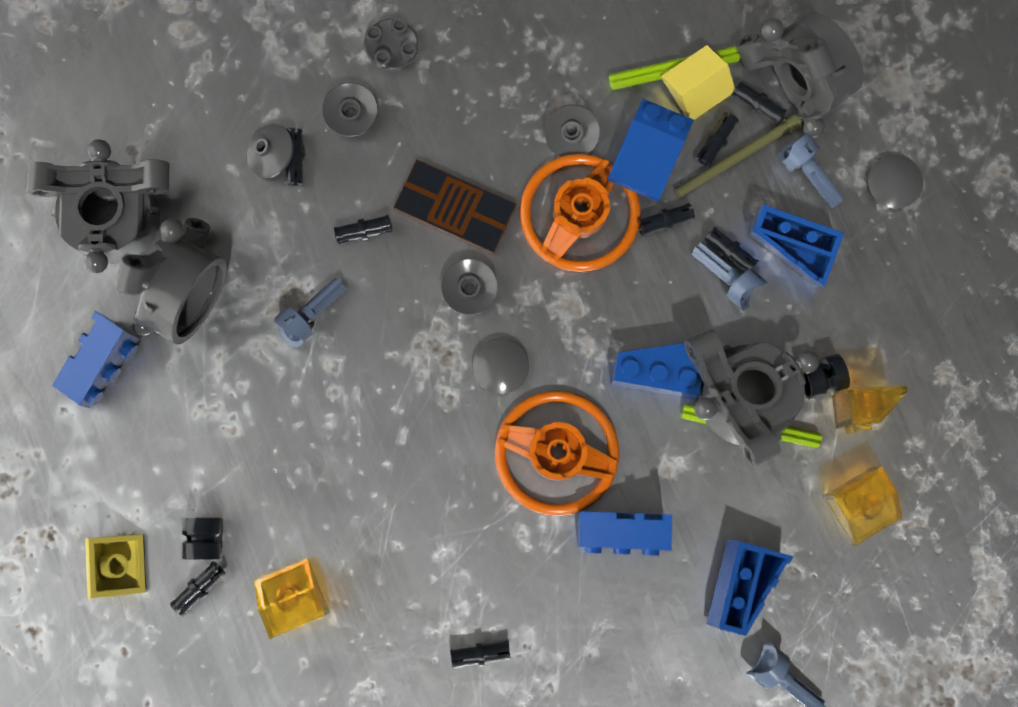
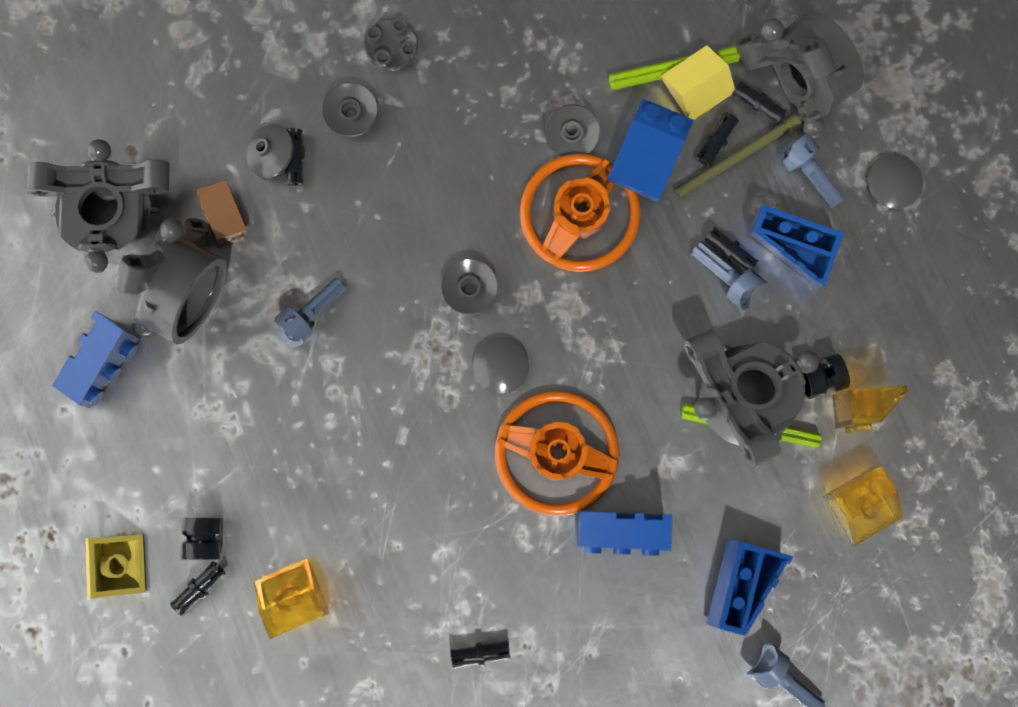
black pin [334,215,393,245] -> none
black tile [393,159,517,255] -> none
blue wedge [611,343,702,399] -> none
black pin [637,203,695,237] -> none
none -> medium nougat hinge [196,180,247,248]

